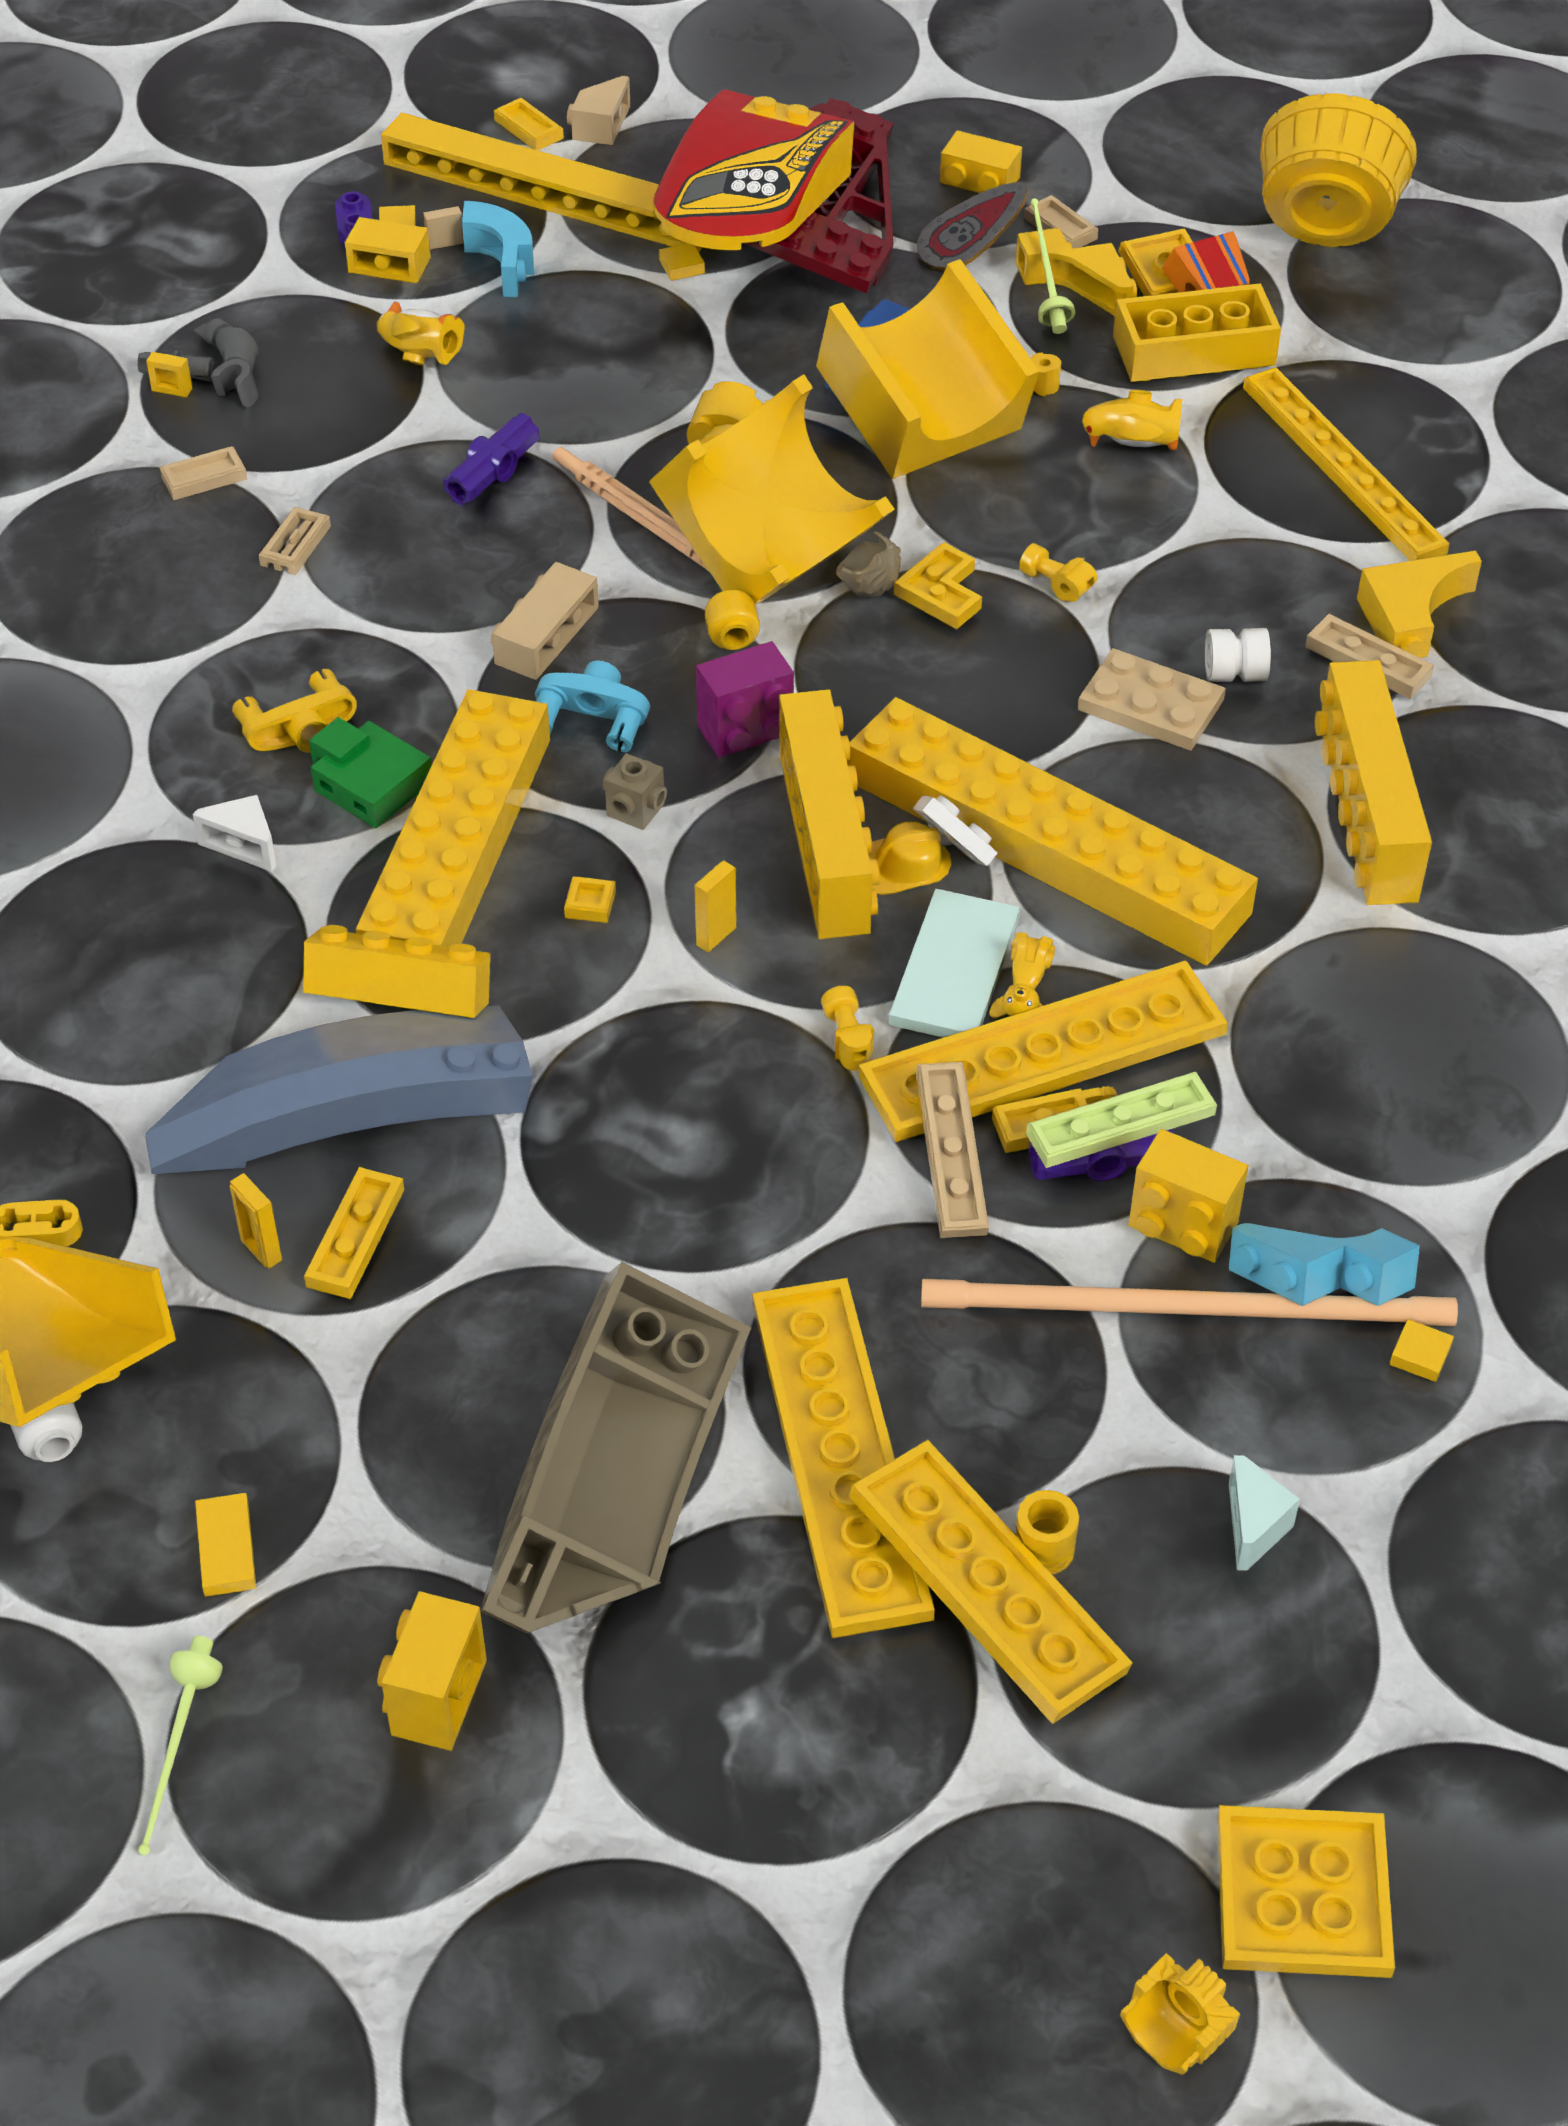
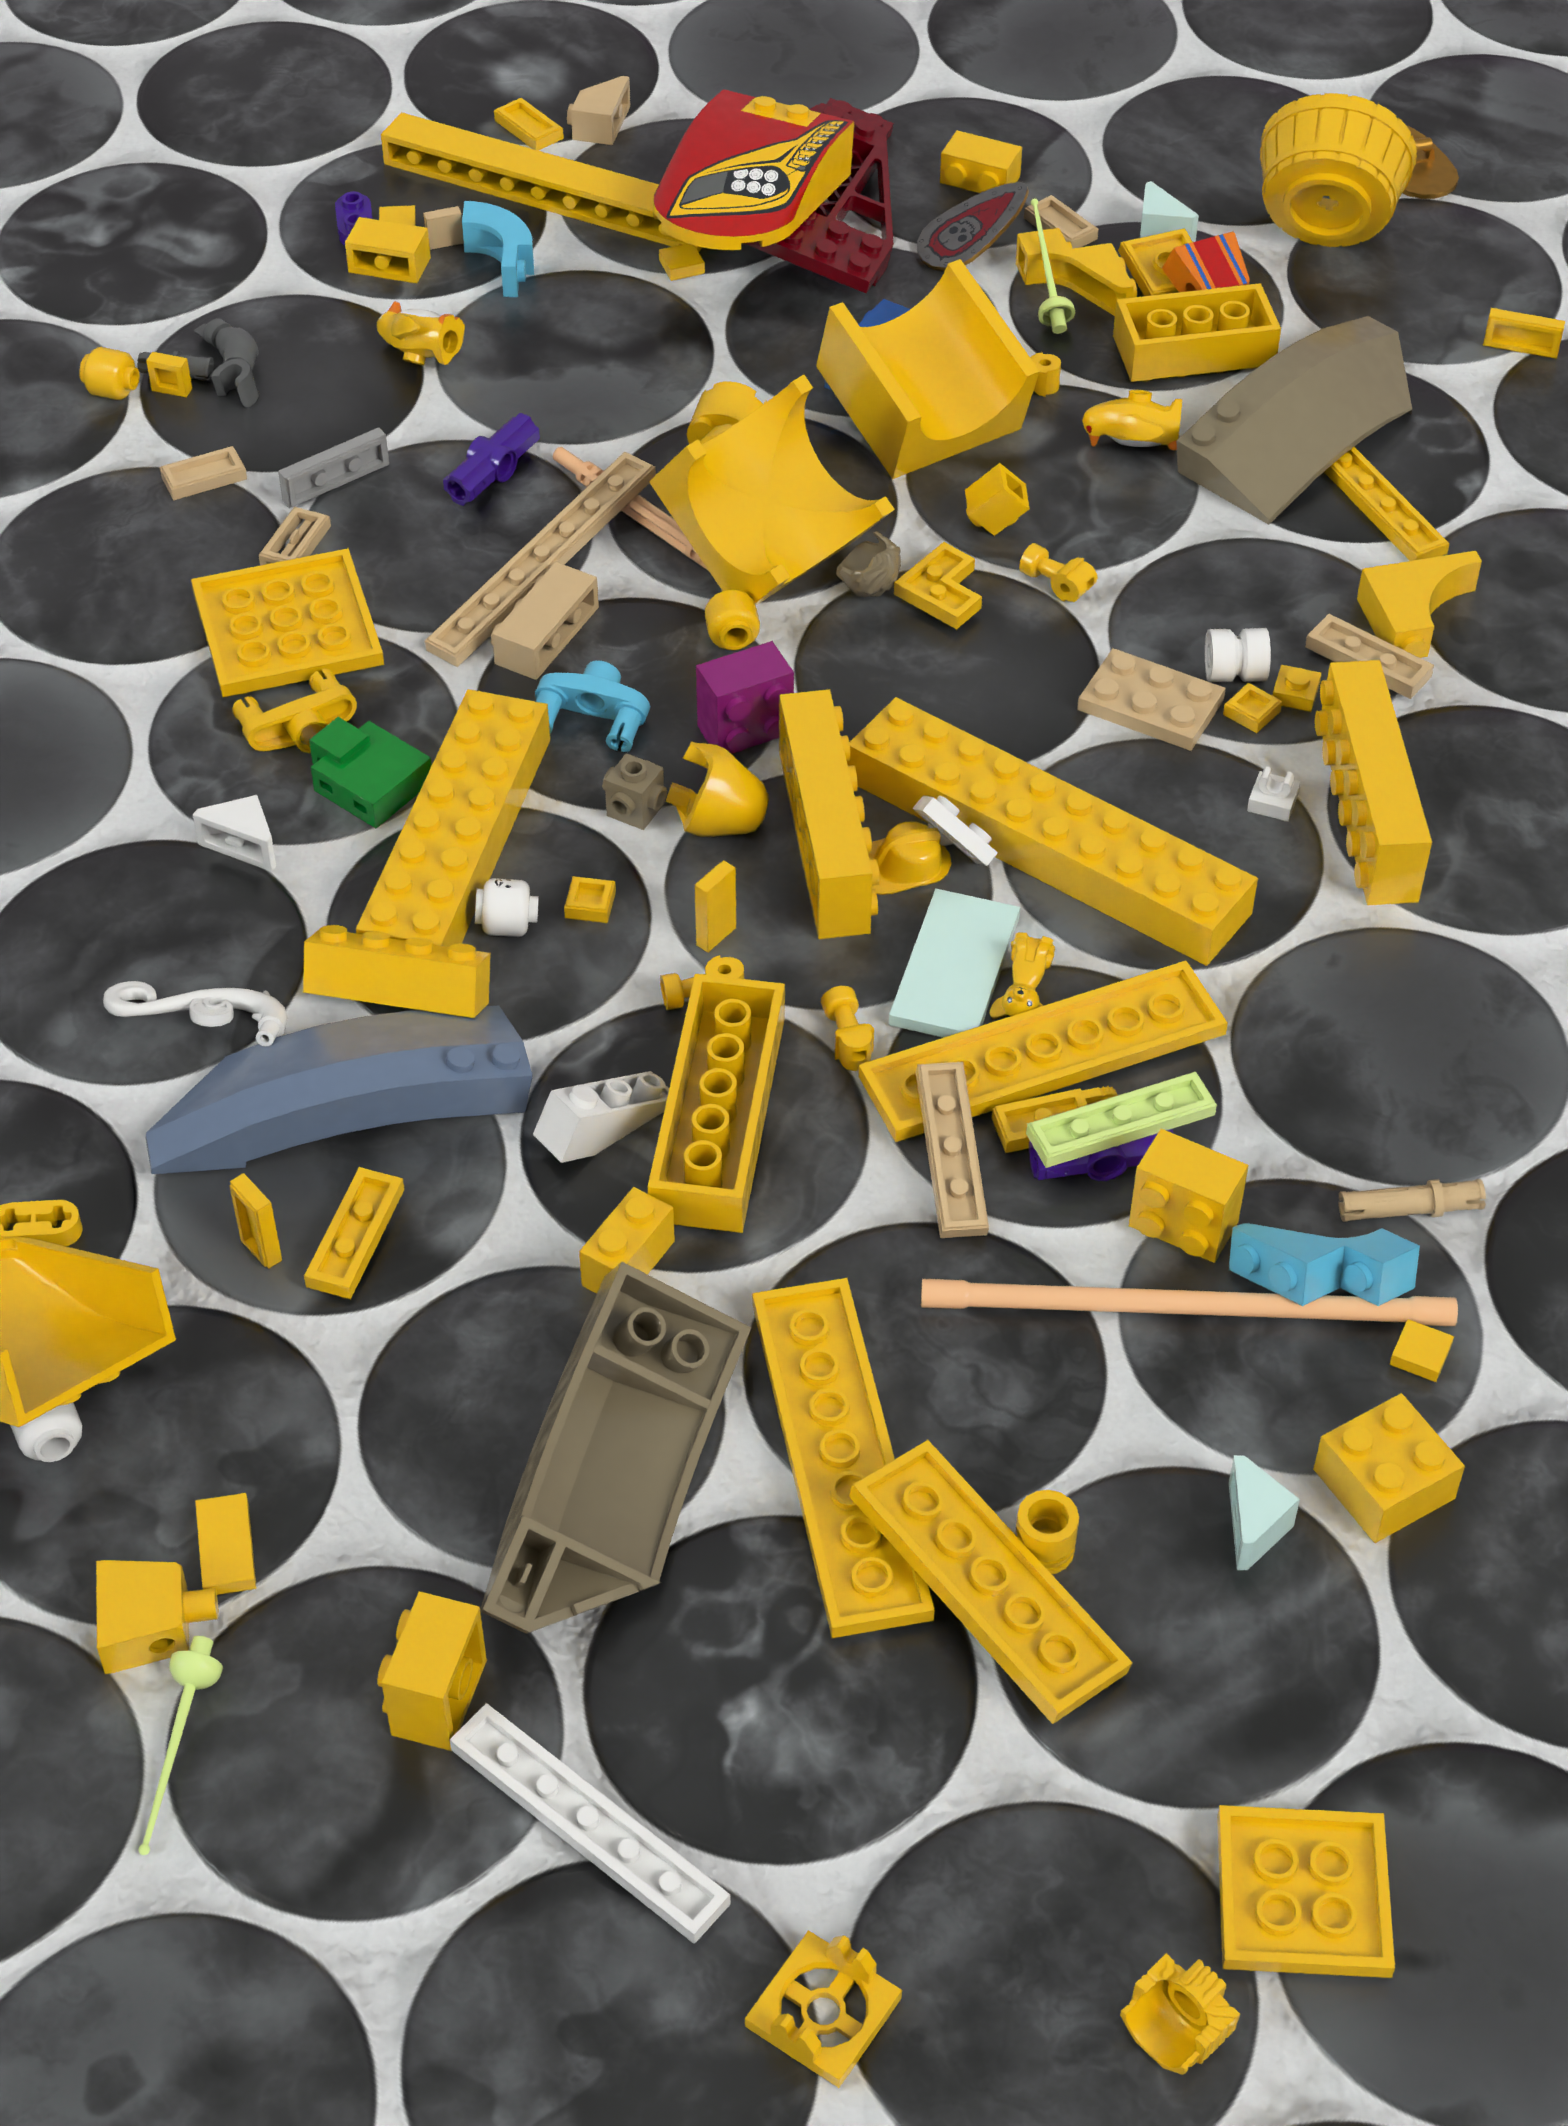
none -> yellow head [80,347,140,400]
none -> yellow torso [96,1560,219,1674]
none -> white plant [103,981,288,1047]
none -> yellow plate [191,548,384,697]
none -> light grey tile [278,427,389,508]
none -> tan tile [425,452,656,667]
none -> white plate [450,1703,731,1944]
none -> white head [475,878,539,937]
none -> white slope [533,1071,669,1163]
none -> yellow brick [579,1187,675,1294]
none -> yellow brick [648,974,785,1233]
none -> yellow leg [660,955,744,1010]
none -> yellow piece [666,741,769,837]
none -> yellow piece [745,1930,902,2088]
none -> yellow brick [965,463,1030,536]
none -> light aqua slope [1140,181,1199,242]
none -> dark tan slope [1176,316,1412,525]
none -> yellow tile [1223,683,1282,733]
none -> white tile [1247,766,1301,821]
none -> yellow plate [1272,665,1322,712]
none -> yellow brick [1313,1393,1465,1543]
none -> tan pin [1338,1179,1486,1222]
none -> pearl gold shield [1403,125,1459,199]
none -> yellow tile [1483,308,1565,359]

